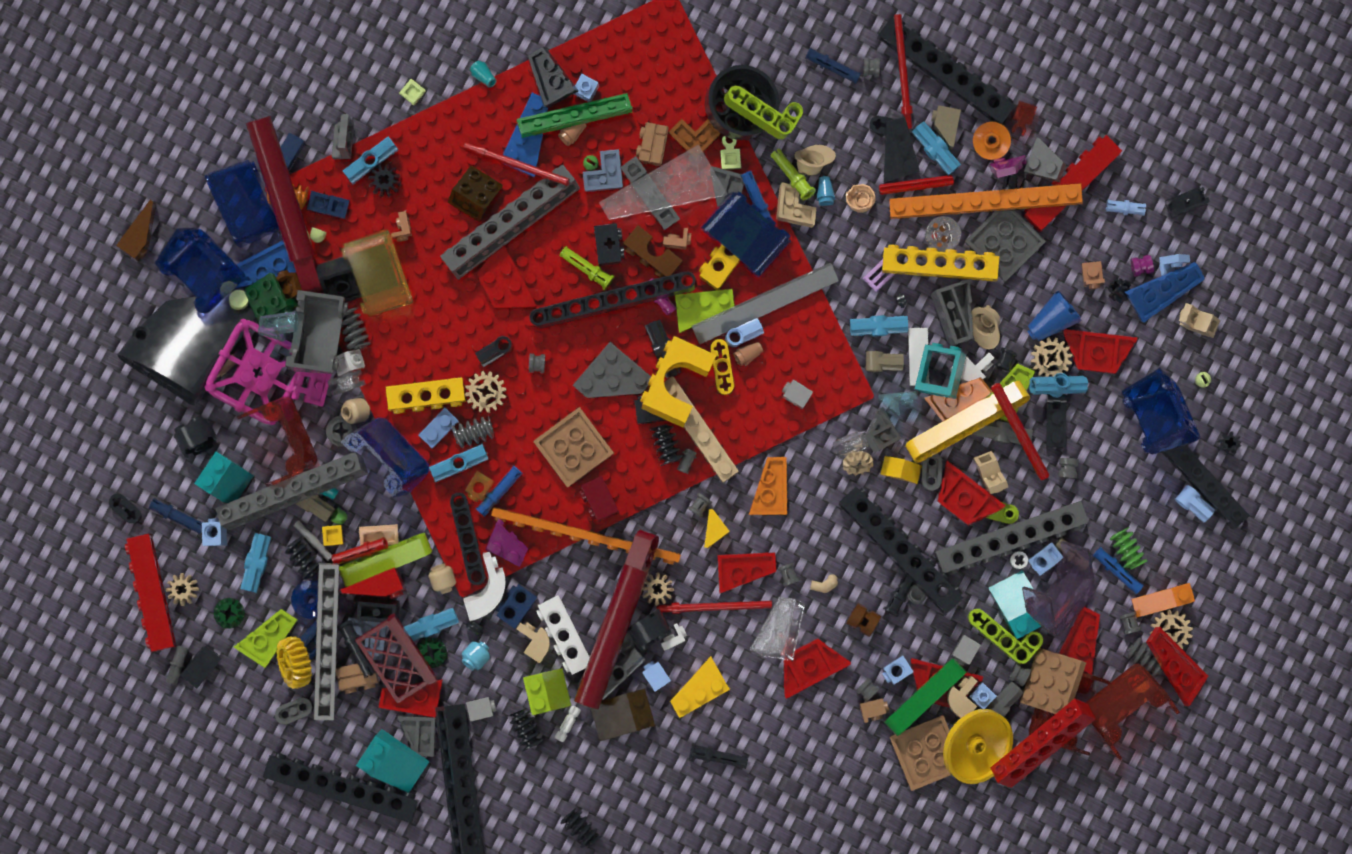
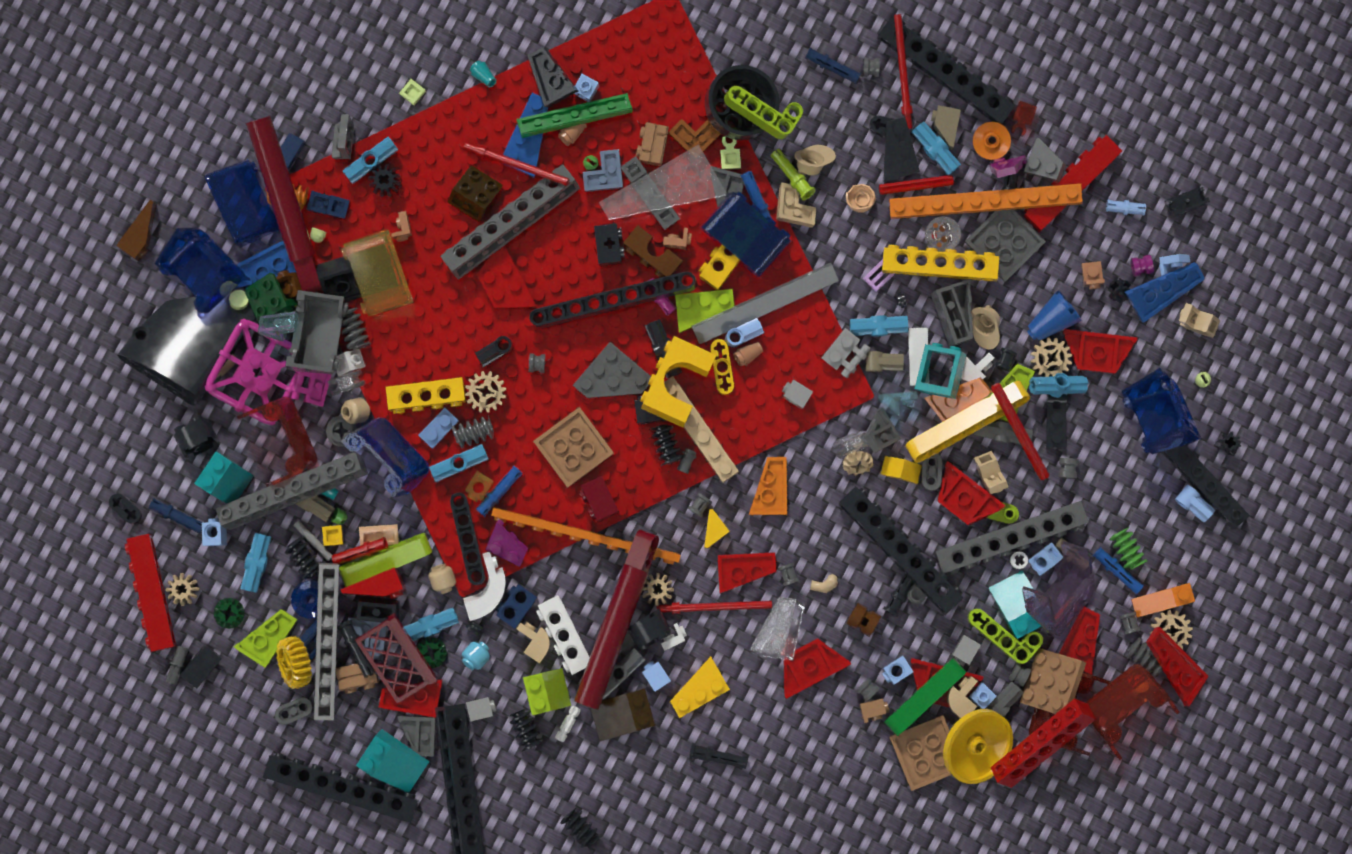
lime pin [559,246,615,290] -> none
dark azure cone [816,176,835,206] -> none
none -> light grey plate [821,328,871,378]

